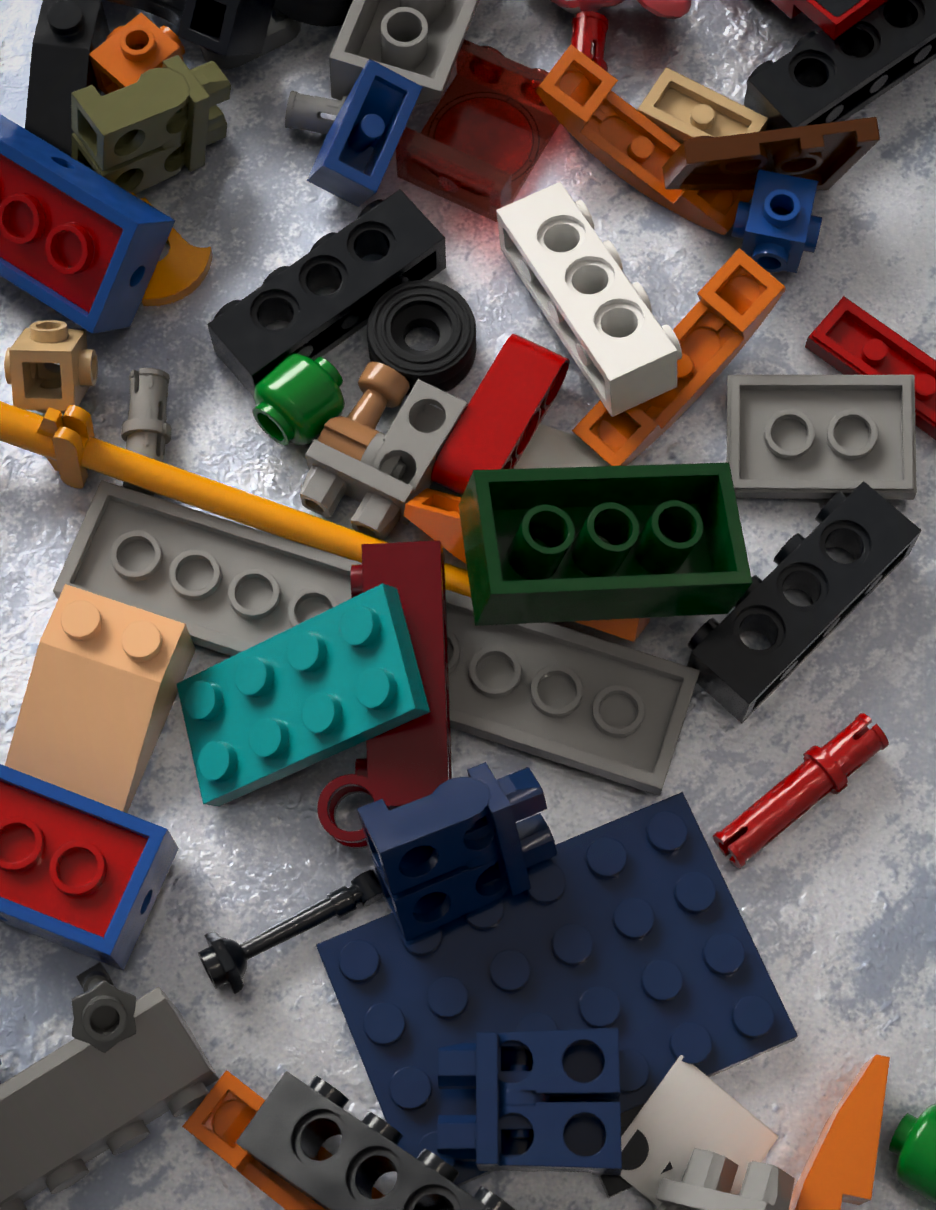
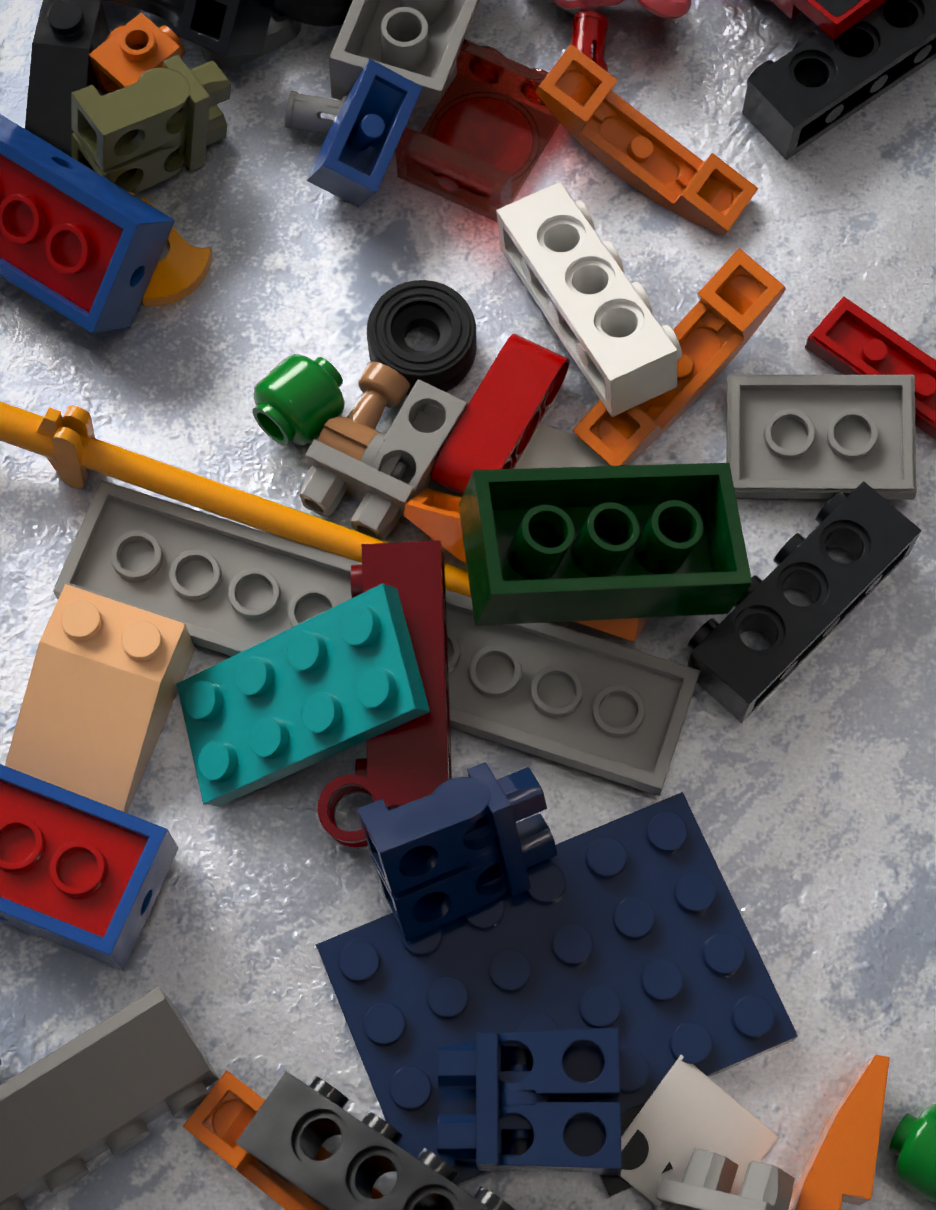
tan brick [4,320,98,413] -> none
dark grey piece [71,962,136,1053] -> none
light grey pin [121,368,171,496] -> none
black piece [198,869,384,994] -> none
black brick [207,189,446,398] -> none
tan plate [637,67,768,144] -> none
reddish brown wing [662,117,880,190] -> none
red pin [712,713,889,869] -> none
blue brick [732,169,822,273] -> none

